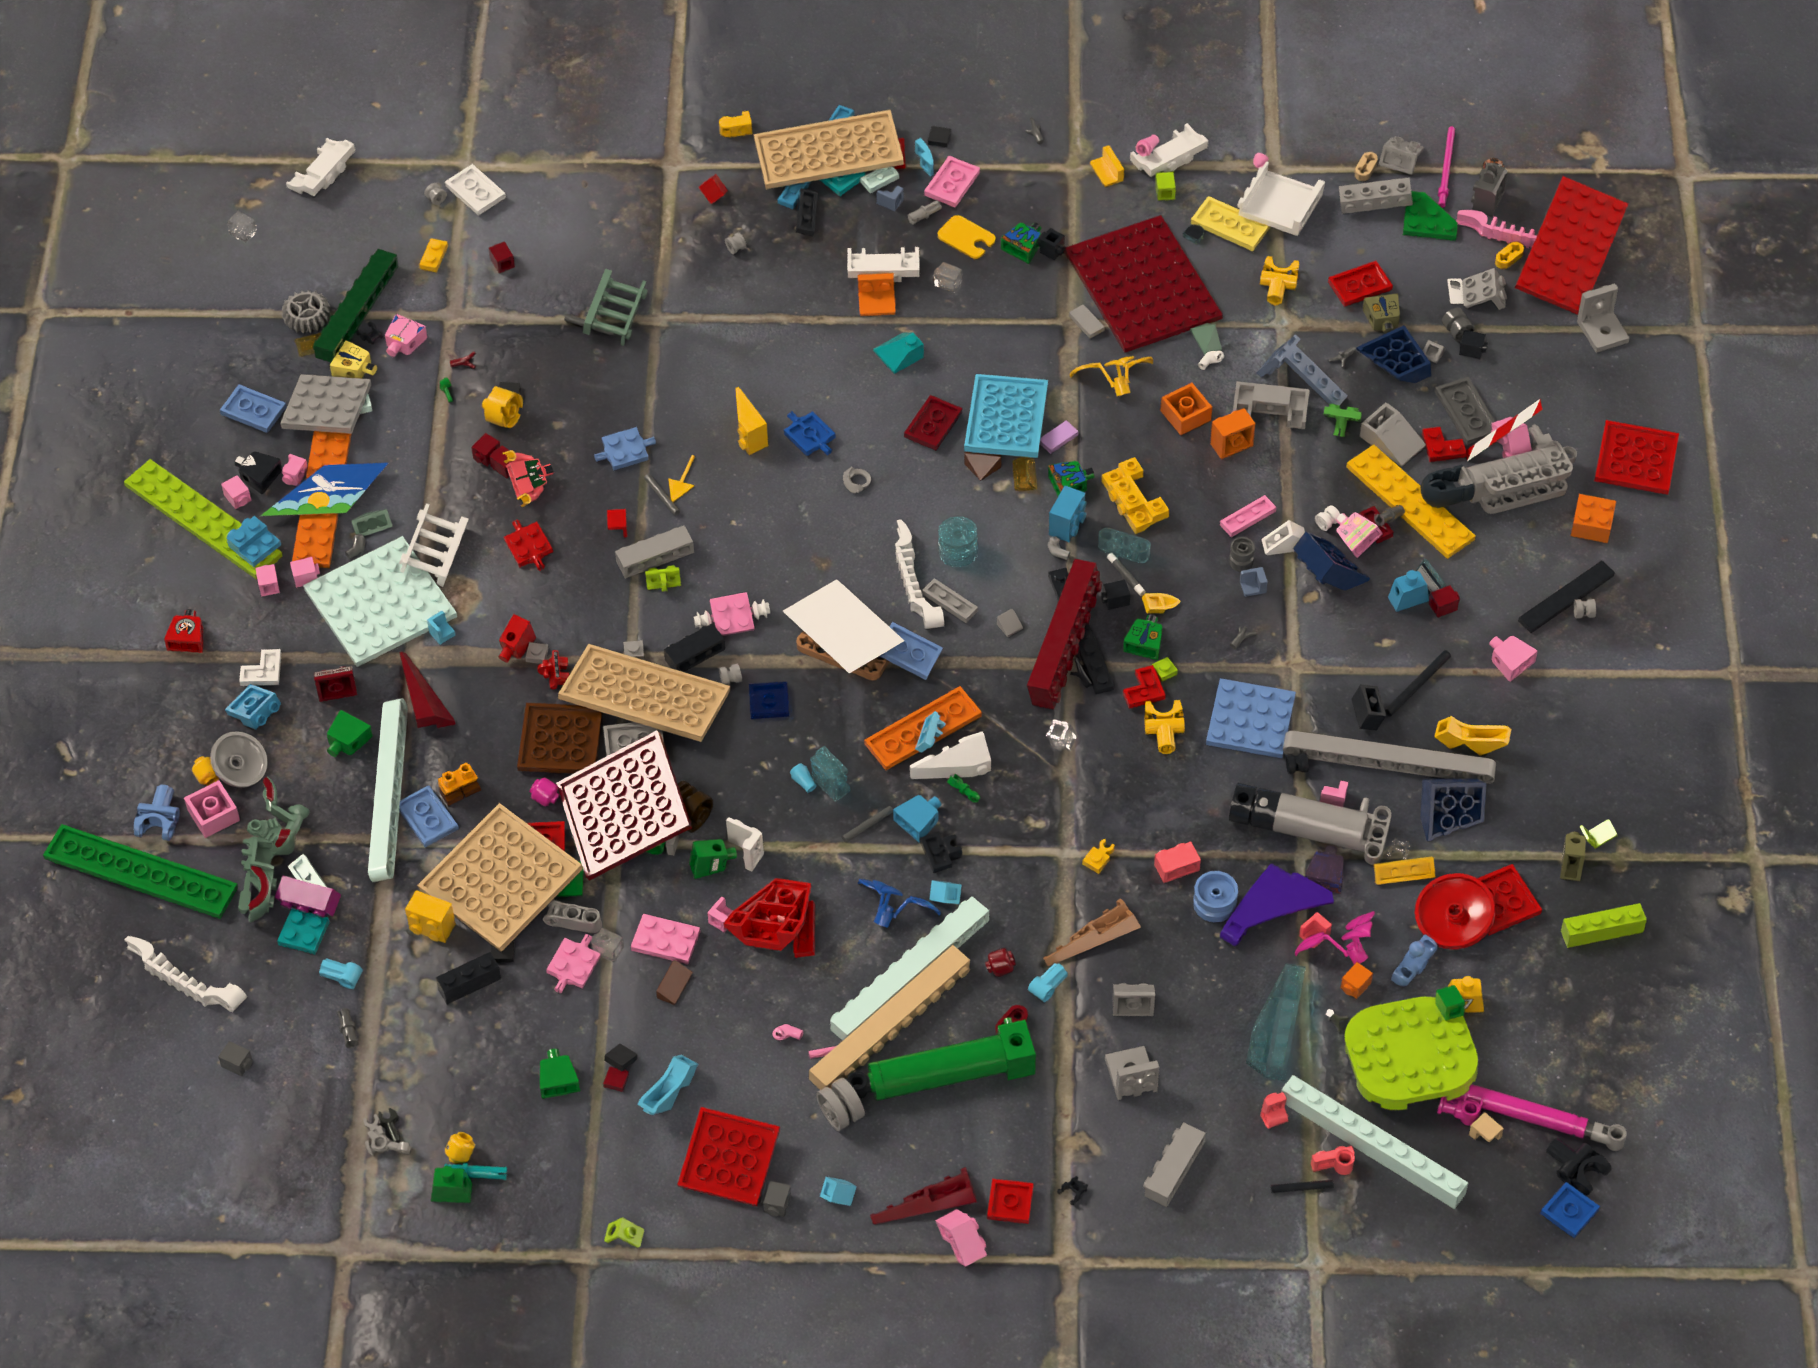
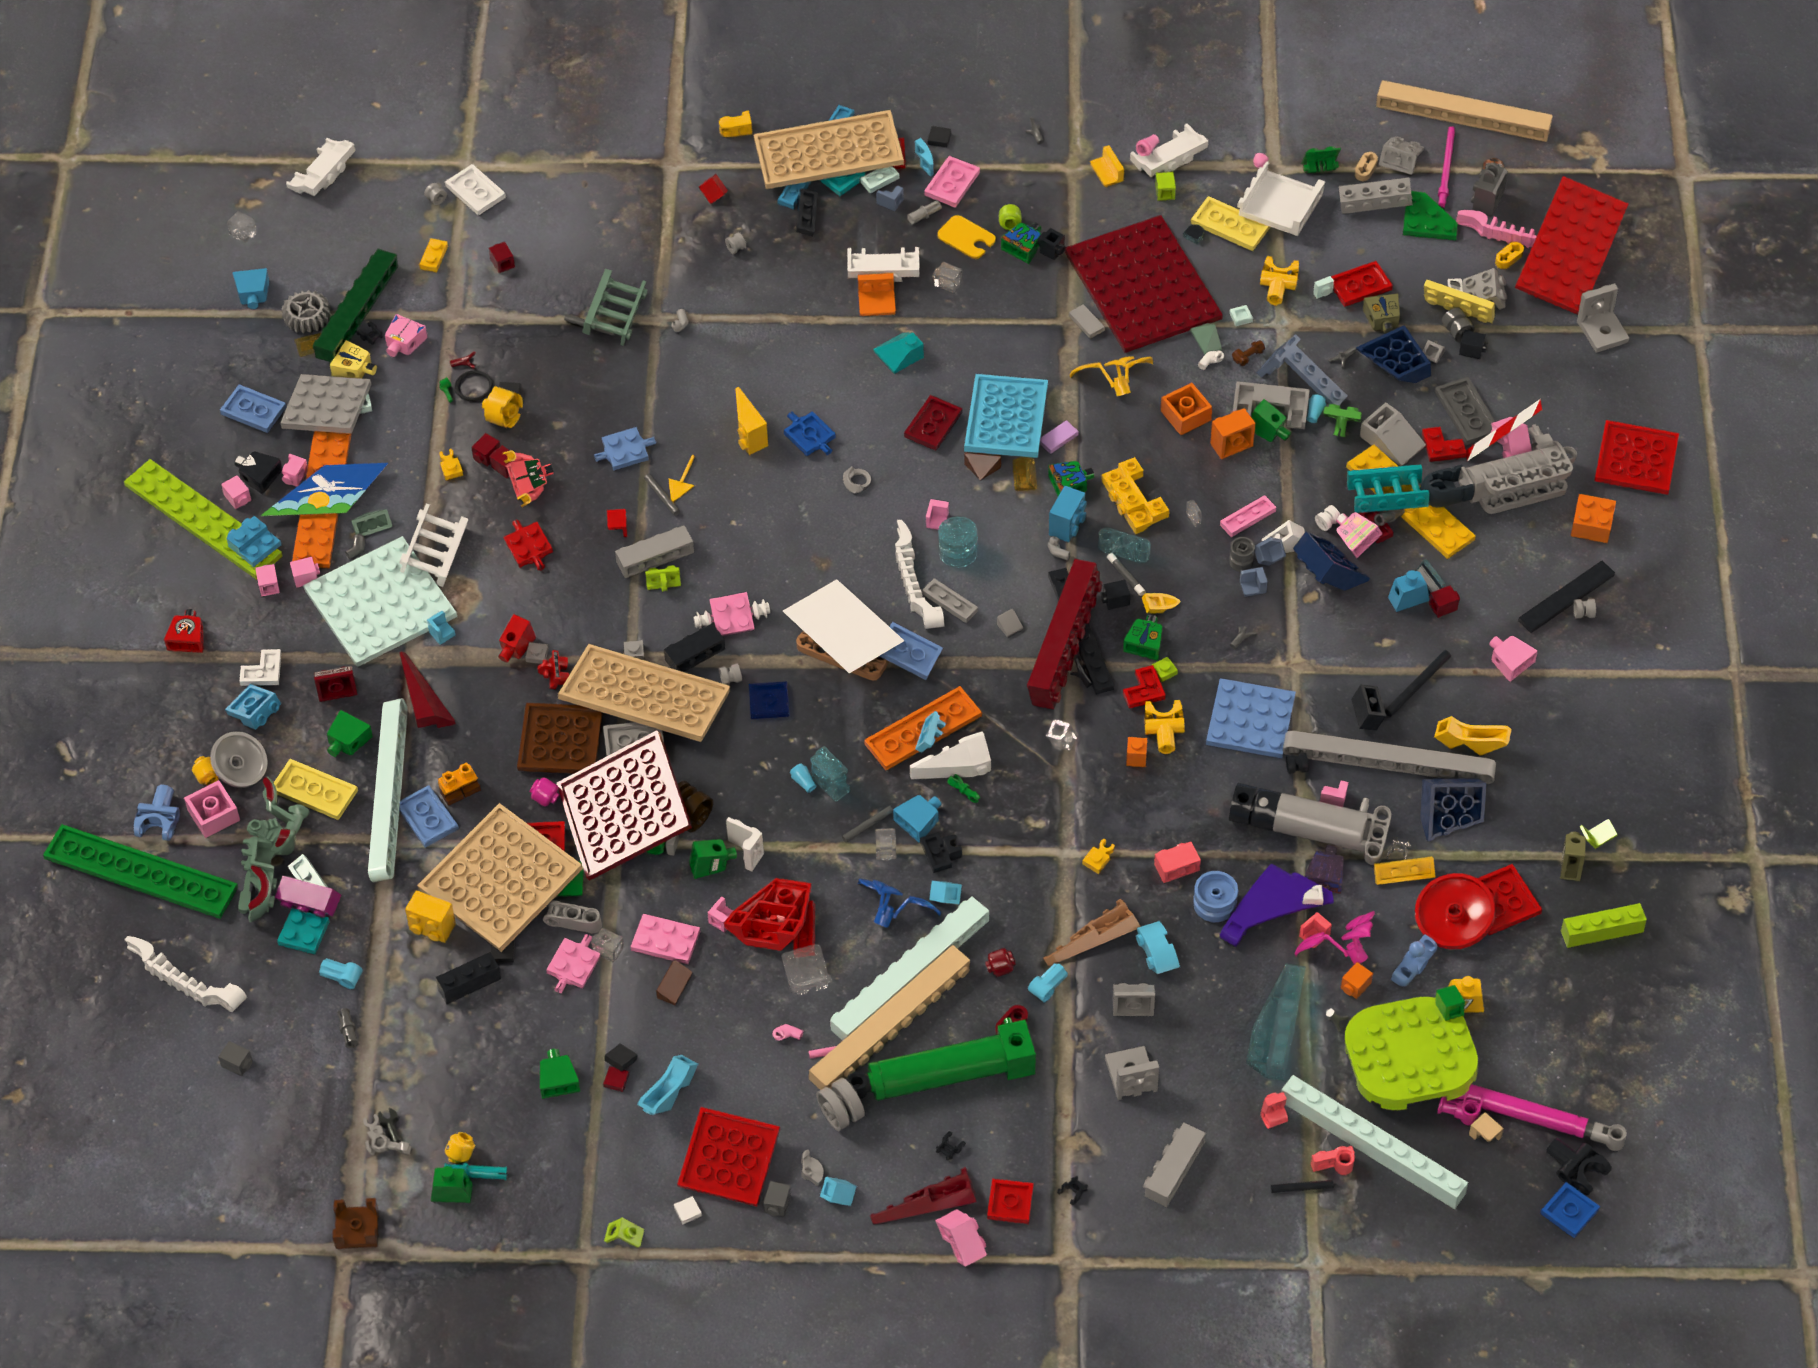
none -> dark azure torso [233,268,269,309]
none -> light yellow plate [274,759,358,820]
none -> reddish brown panel [333,1198,379,1249]
none -> yellow plate [439,449,463,480]
none -> black tyre [454,370,493,401]
none -> light grey arm [671,309,689,332]
none -> white tile [674,1196,702,1224]
none -> clear bracket [781,944,832,996]
none -> light grey piece [801,1150,824,1187]
none -> clear brick [875,829,896,861]
none -> bright pink panel [926,499,949,531]
none -> black piece [936,1131,966,1161]
none -> lime head [999,204,1022,231]
none -> orange brick [1126,737,1147,767]
none -> medium azure brick [1136,921,1180,974]
none -> clear tile [1186,499,1202,526]
none -> light aqua tile [1229,305,1253,326]
none -> reddish brown bar [1232,340,1265,366]
none -> green torso [1251,399,1291,442]
none -> sand blue panel [1255,537,1286,566]
none -> green hinge [1301,146,1341,173]
none -> white tile [1303,885,1323,905]
none -> medium azure cone [1307,395,1326,423]
none -> light aqua plate [1313,276,1334,298]
none -> teal fence [1347,464,1430,513]
none -> tan brick [1376,80,1553,142]
none -> light yellow plate [1424,279,1495,323]

